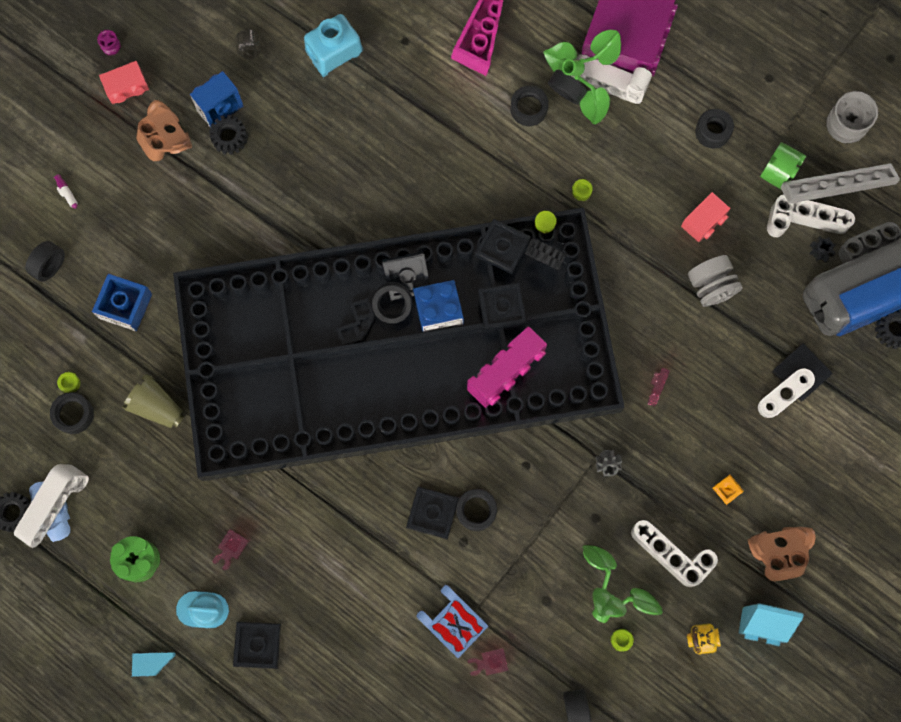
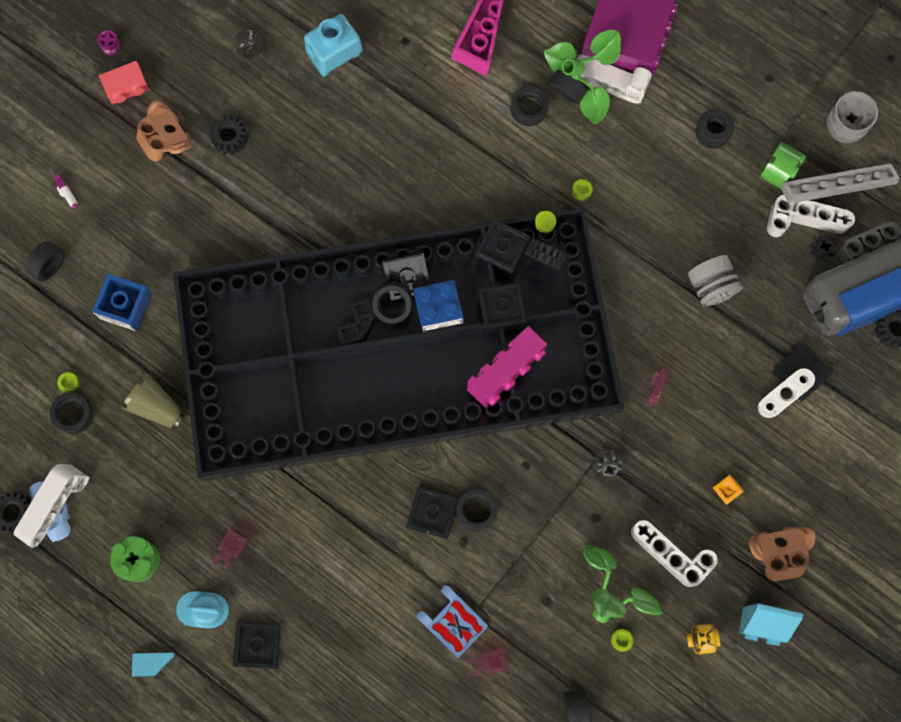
blue brick [190,71,243,129] -> none
coral brick [681,192,730,242] -> none

